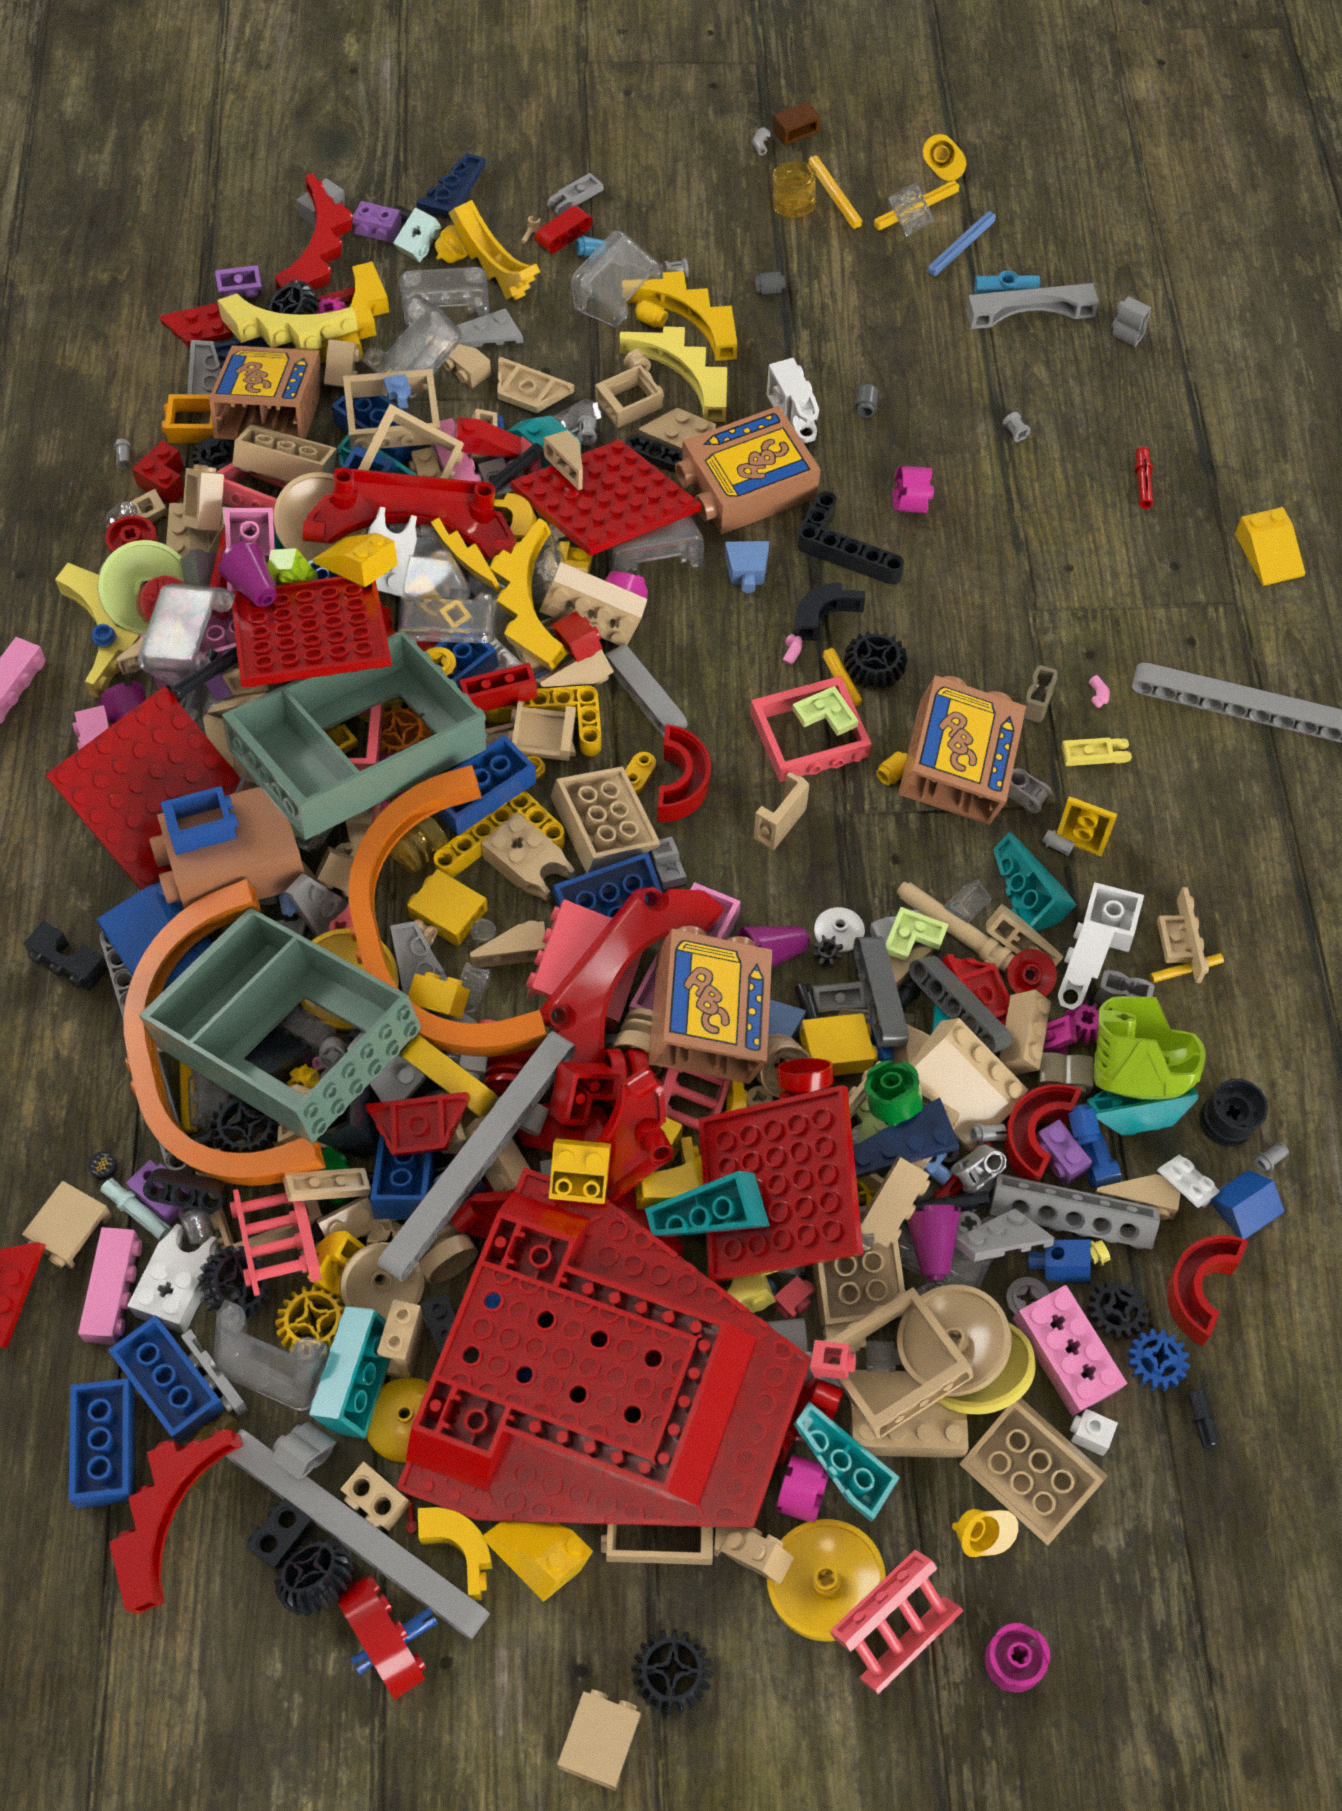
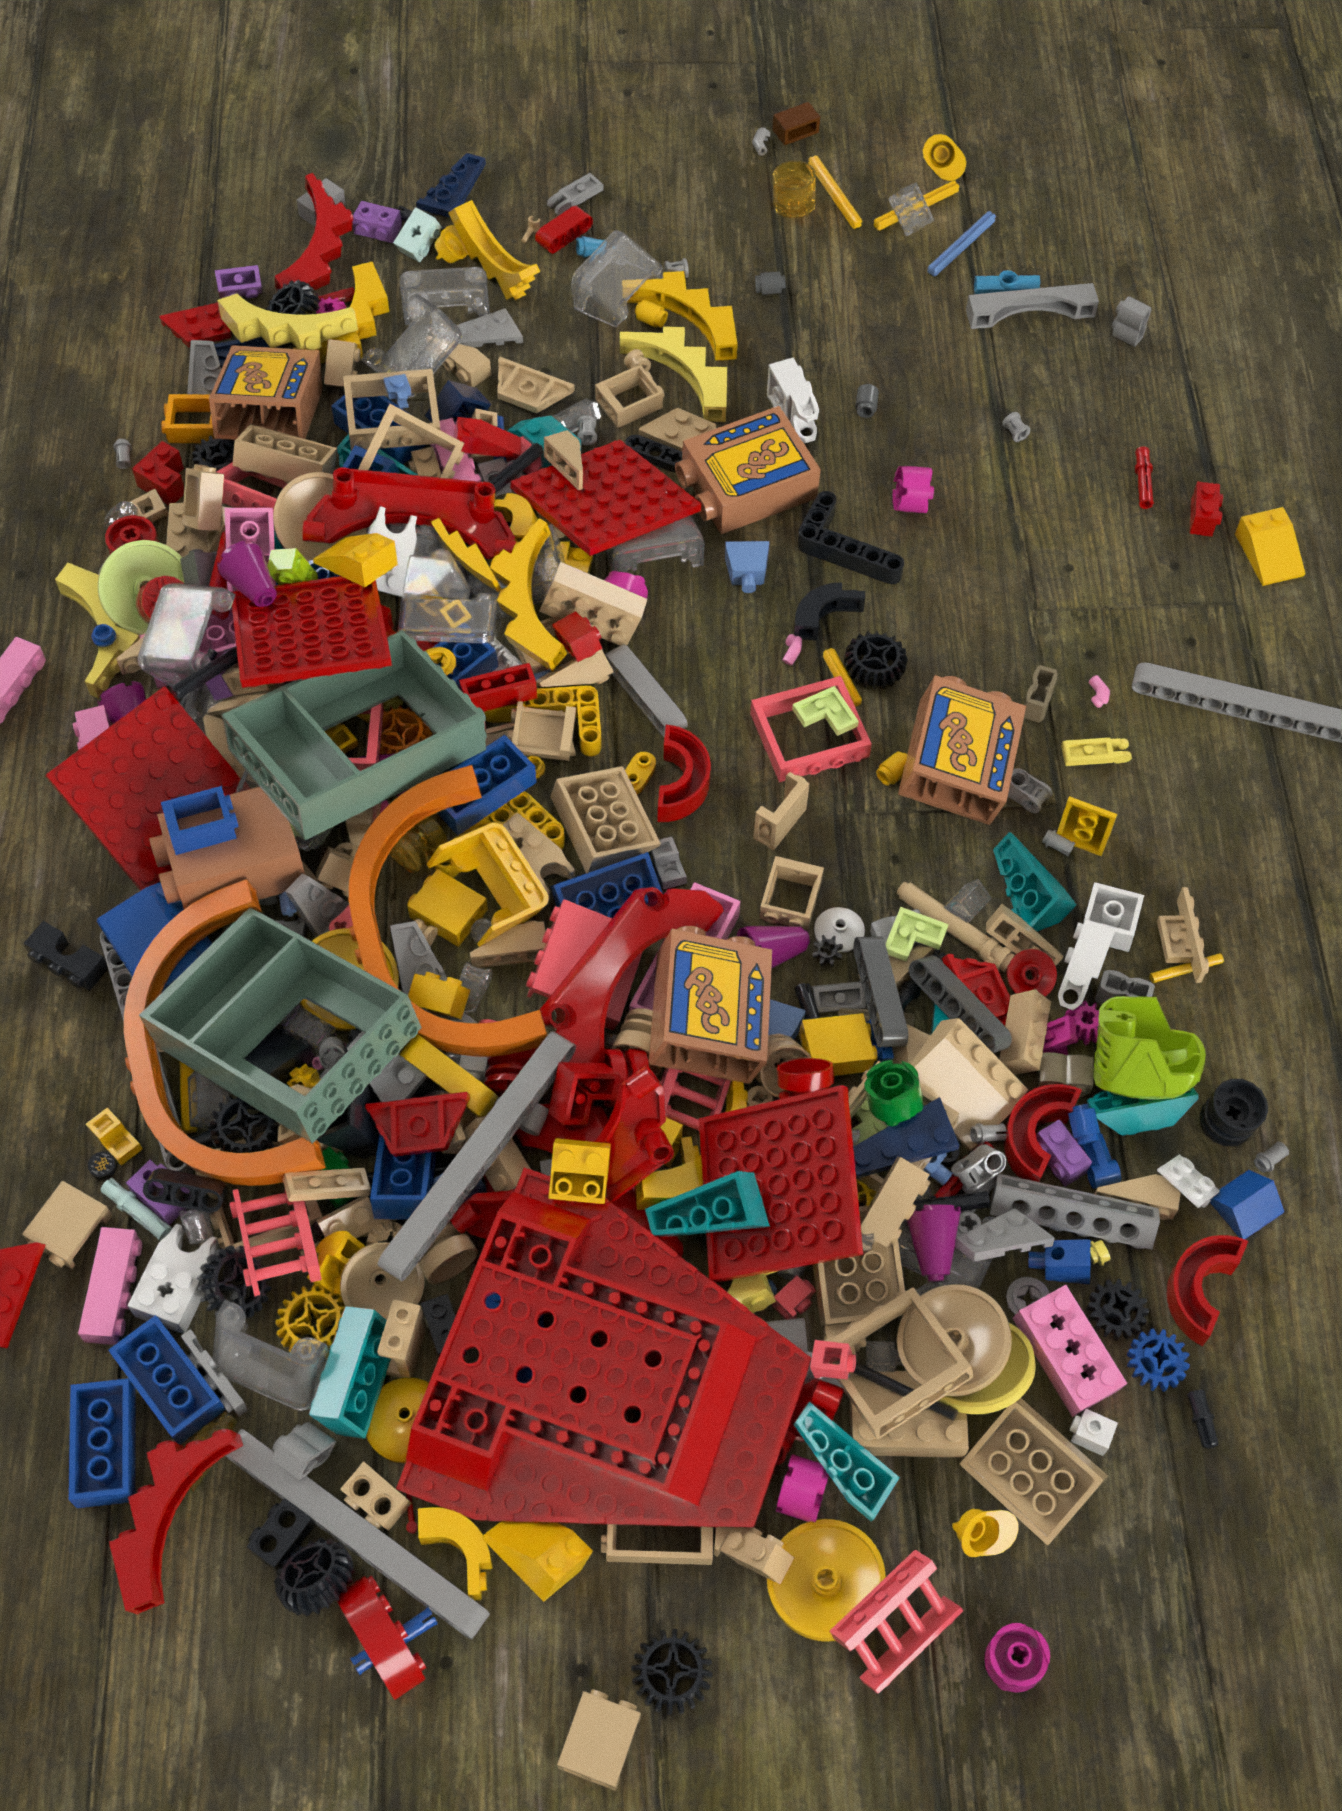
none -> yellow slope [86,1108,143,1166]
none -> dark blue brick [425,380,491,426]
none -> yellow windscreen [427,823,549,947]
none -> tan window [759,856,824,930]
none -> black bar [853,1362,958,1421]
none -> red brick [1190,481,1223,537]

